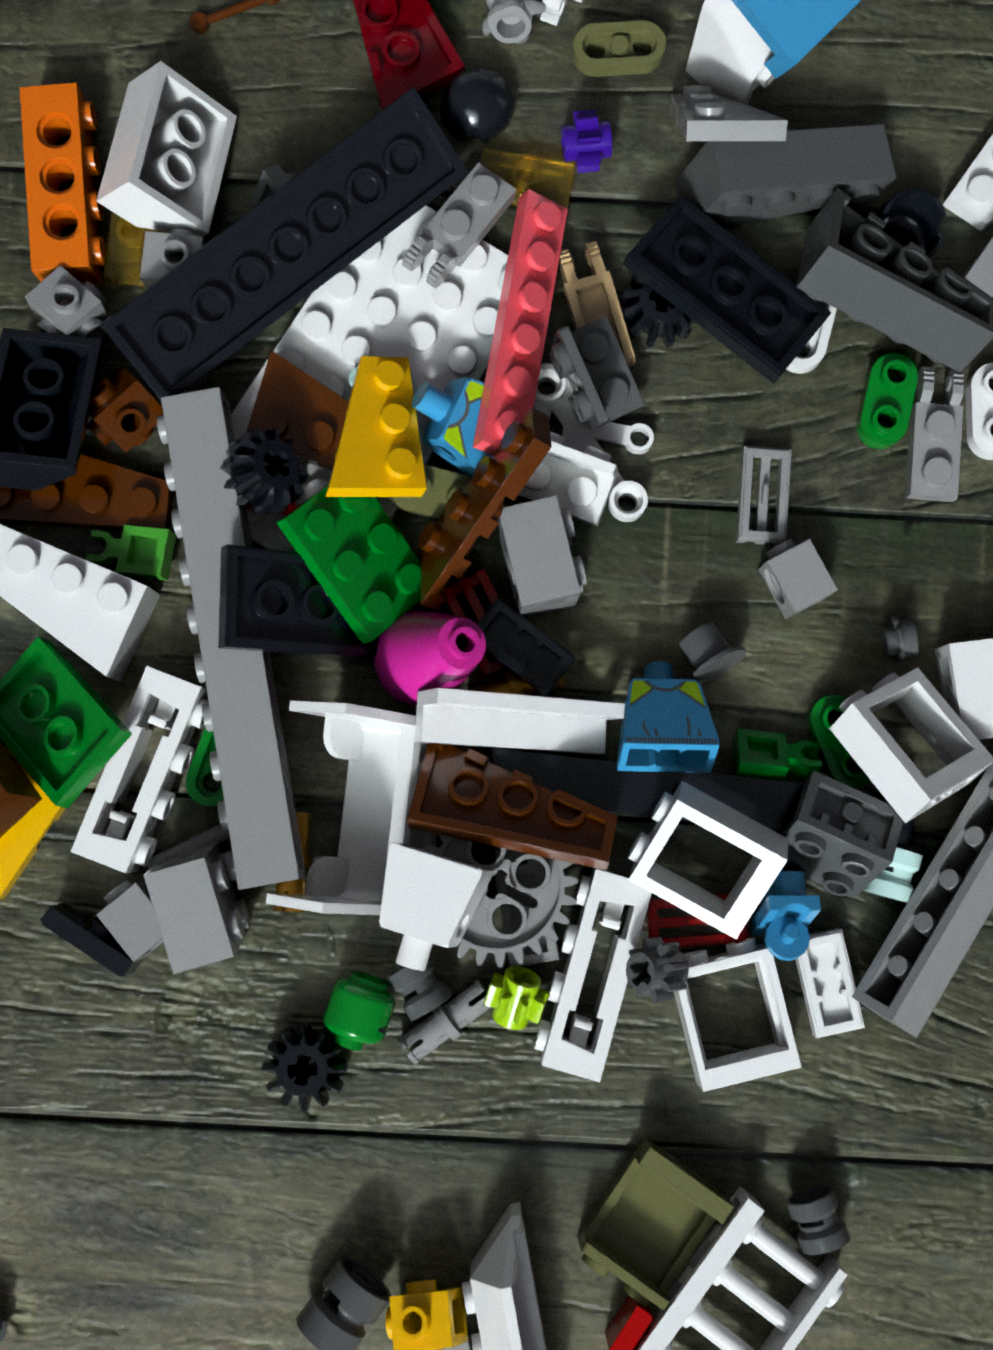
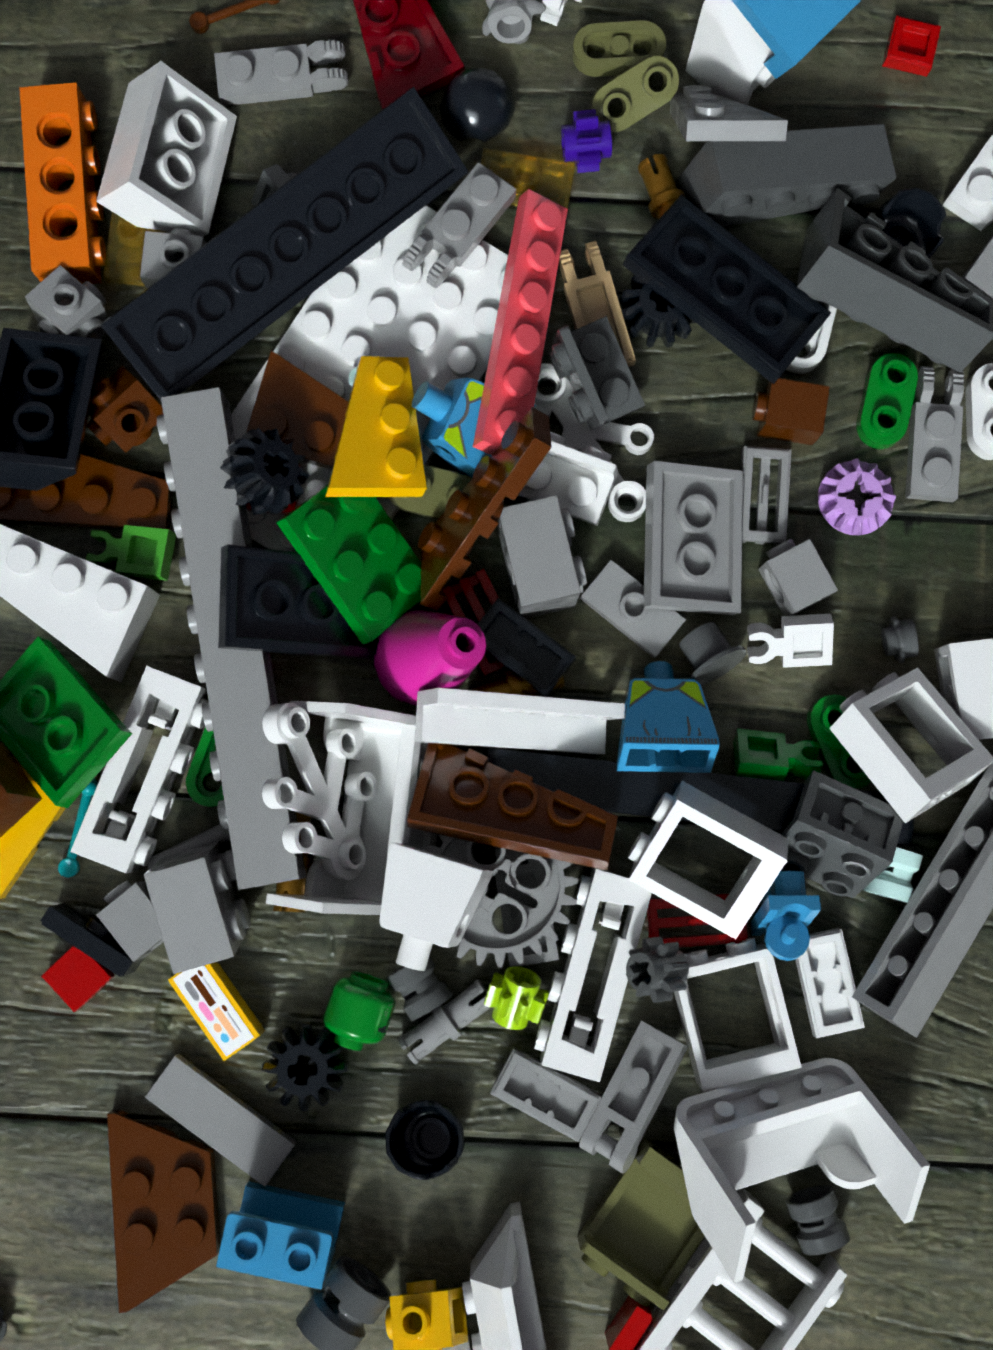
none -> red tile [41,946,115,1012]
none -> teal hinge [58,779,98,878]
none -> reddish brown wing [107,1110,220,1313]
none -> light grey tile [145,1053,297,1187]
none -> slope [168,962,265,1061]
none -> light grey hinge [214,40,348,106]
none -> dark azure panel [216,1181,345,1290]
none -> white plant [262,702,377,880]
none -> black hair [385,1100,465,1180]
none -> light grey plate [490,1046,602,1142]
none -> light grey plate [579,1021,689,1174]
none -> light grey plate [580,560,686,658]
none -> olive plate [589,56,679,132]
none -> pearl gold pin [638,154,686,220]
none -> light grey plate [644,461,743,616]
none -> white windscreen [674,1058,930,1283]
none -> white plate [747,613,834,668]
none -> reddish brown brick [752,378,830,445]
none -> lavender gear [818,458,896,535]
none -> red tile [882,15,941,77]

